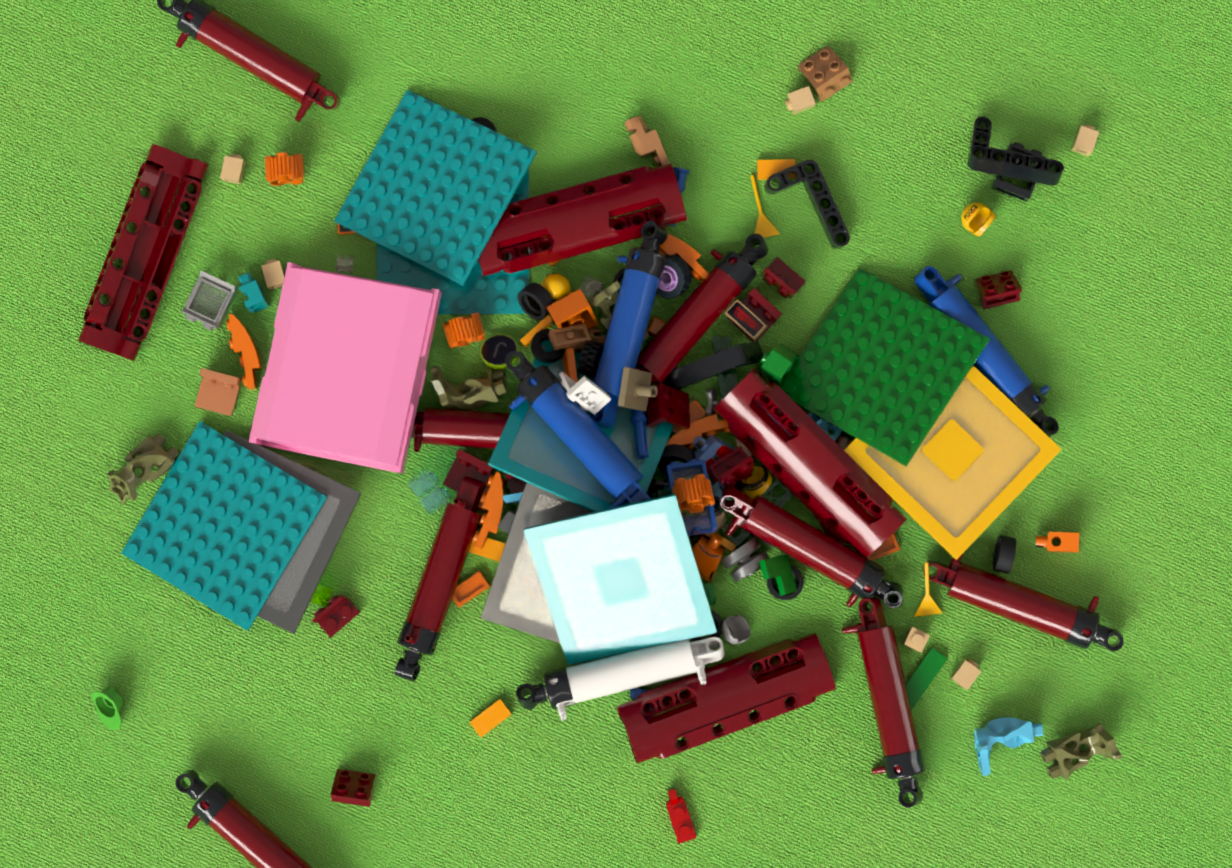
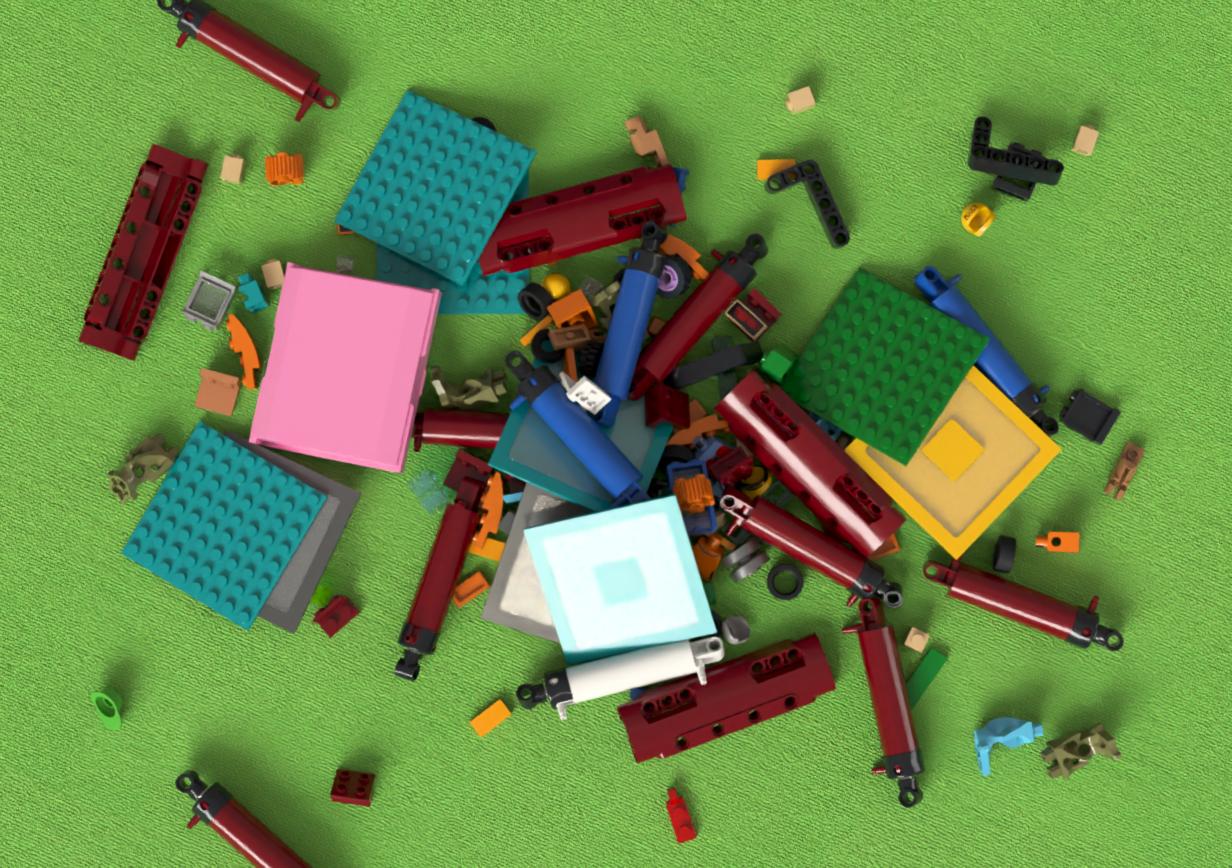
orange brick [442,313,485,348] -> none
black tile [480,334,519,369] -> none
dark tan tile [618,367,658,412] -> none
blue pin [630,409,649,459] -> none
light grey piece [706,388,719,416] -> none
yellow piece [750,175,780,238] -> none
green tile [759,554,797,596] -> none
dark red bracket [762,257,806,299] -> none
medium nougat bracket [798,47,853,102] -> none
yellow piece [914,562,942,617] -> none
tan brick [950,659,981,690] -> none
dark red bracket [975,270,1022,309] -> none
none -> black panel [1059,388,1121,446]
none -> medium nougat plate [1103,442,1145,501]

